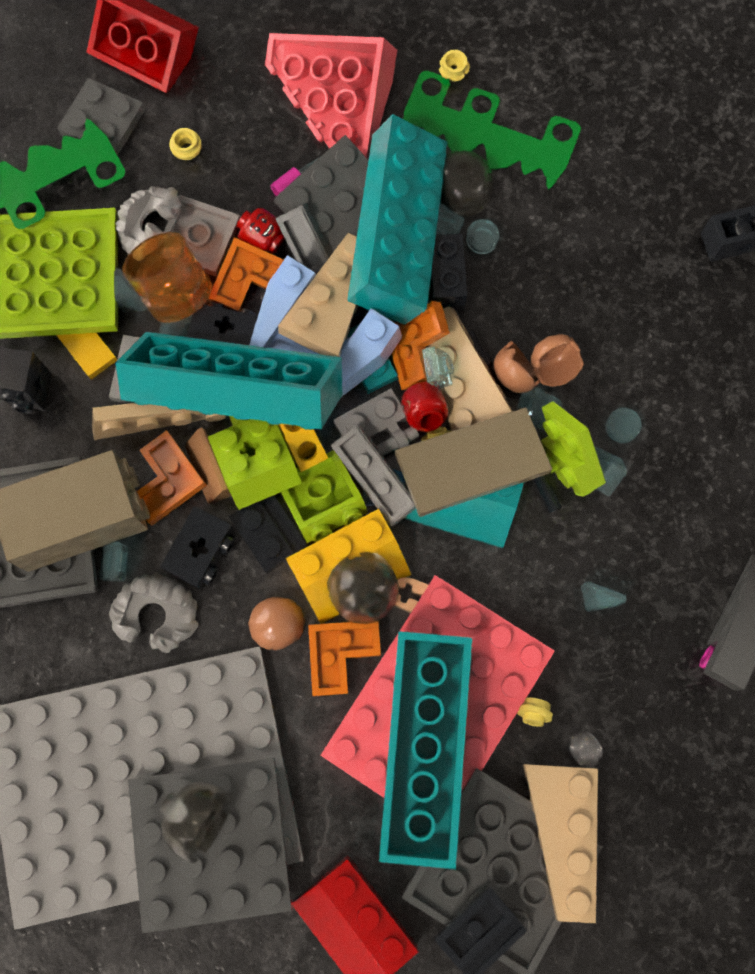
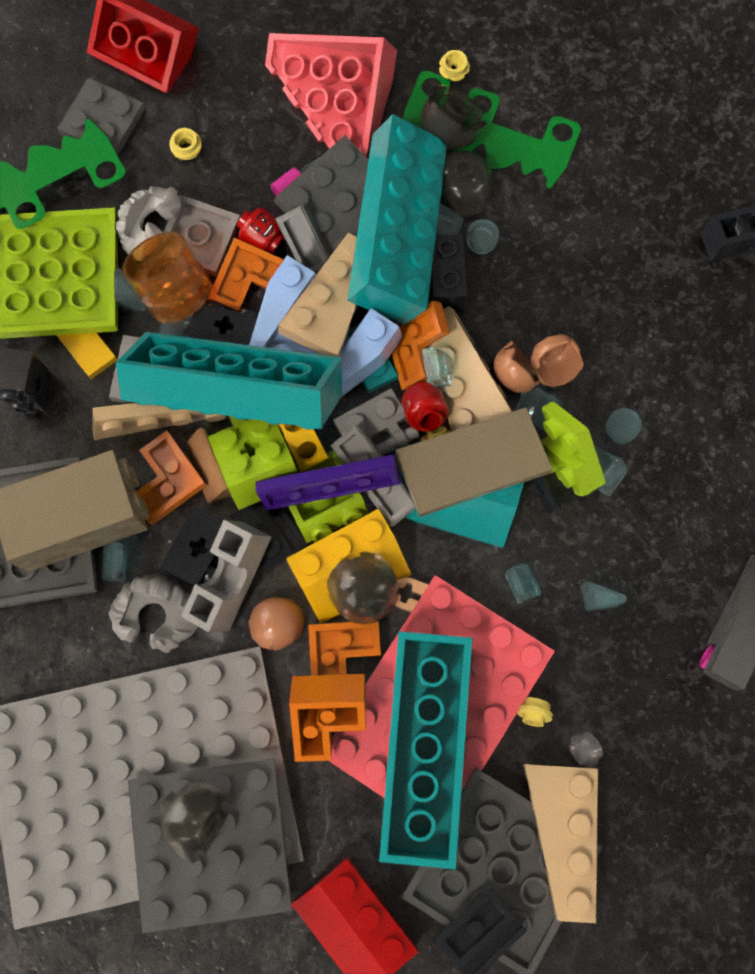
none -> light grey arch [181,520,271,633]
none -> dark purple tile [256,455,401,510]
none -> orange brick [289,674,367,762]
none -> clear smoke cylinder [421,86,487,150]
none -> clear light blue slope [505,564,541,604]

